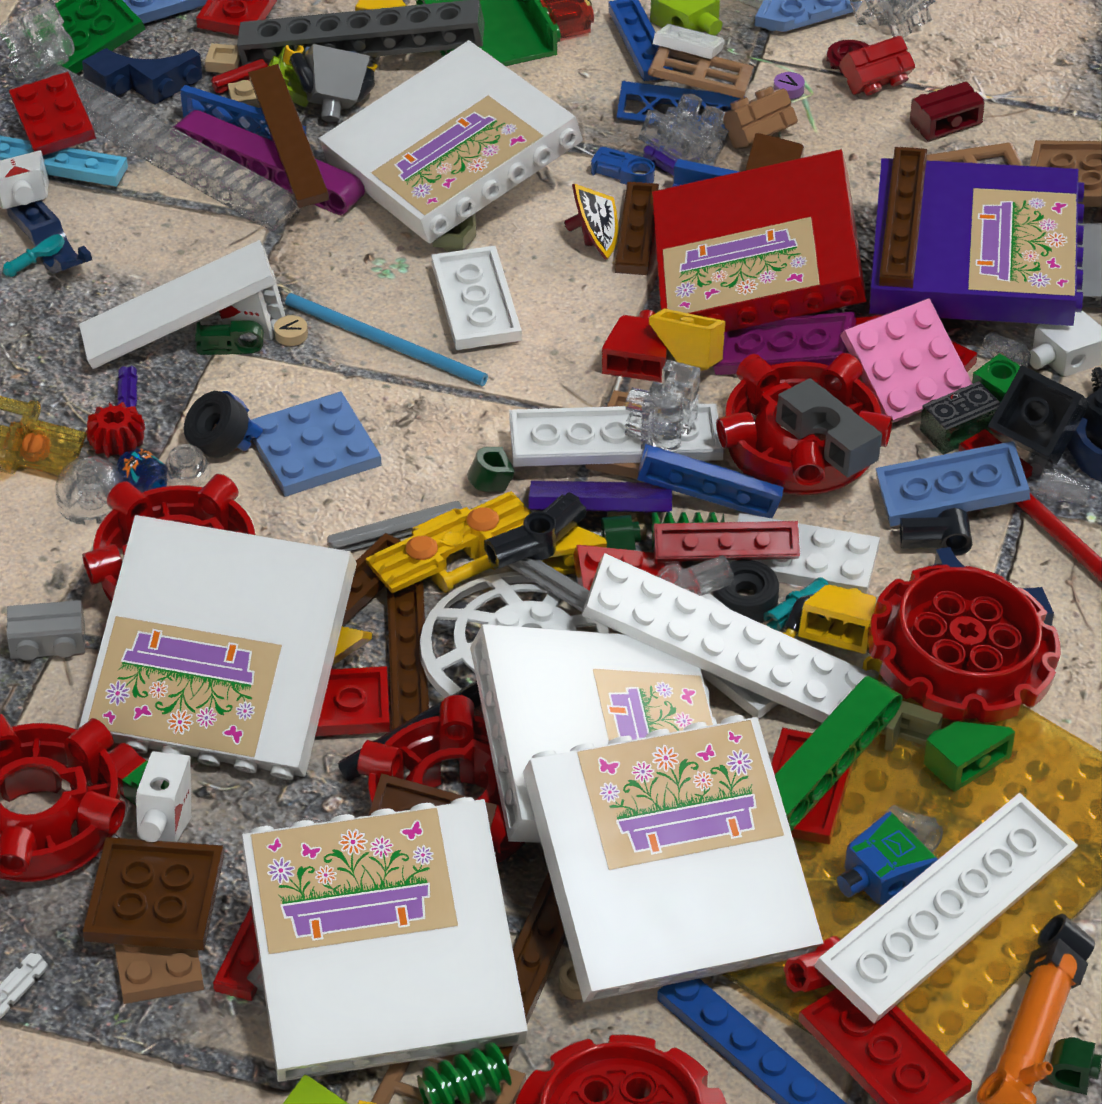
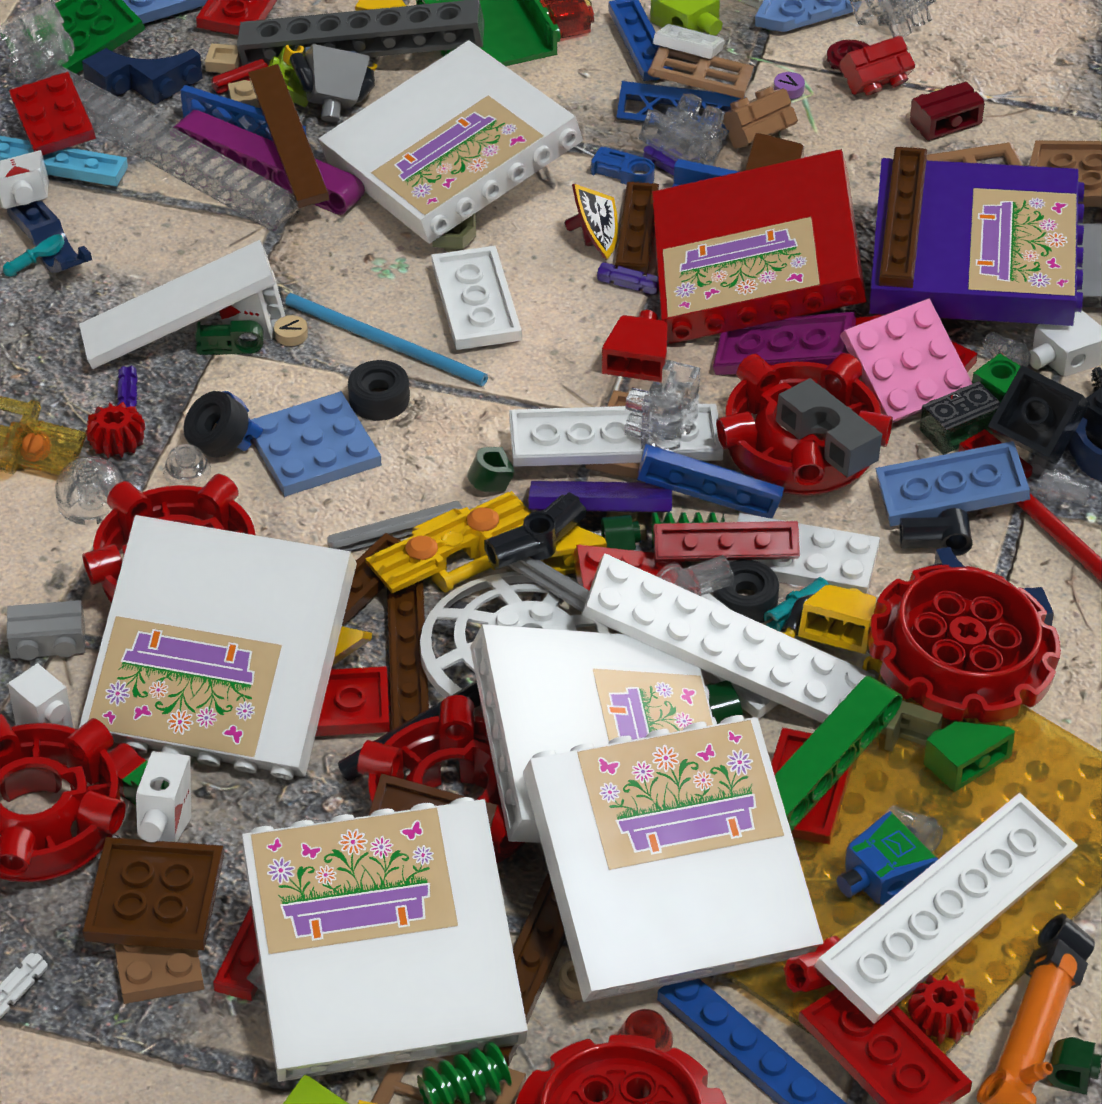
clear blue head [115,448,168,492] -> none
yellow slope [649,308,725,371] -> none
none -> white brick [8,663,73,728]
none -> black tyre [348,360,410,421]
none -> dark purple axle [597,262,659,295]
none -> clear red cone [617,1009,673,1052]
none -> dark green plate [705,680,743,724]
none -> red gear [907,973,979,1045]

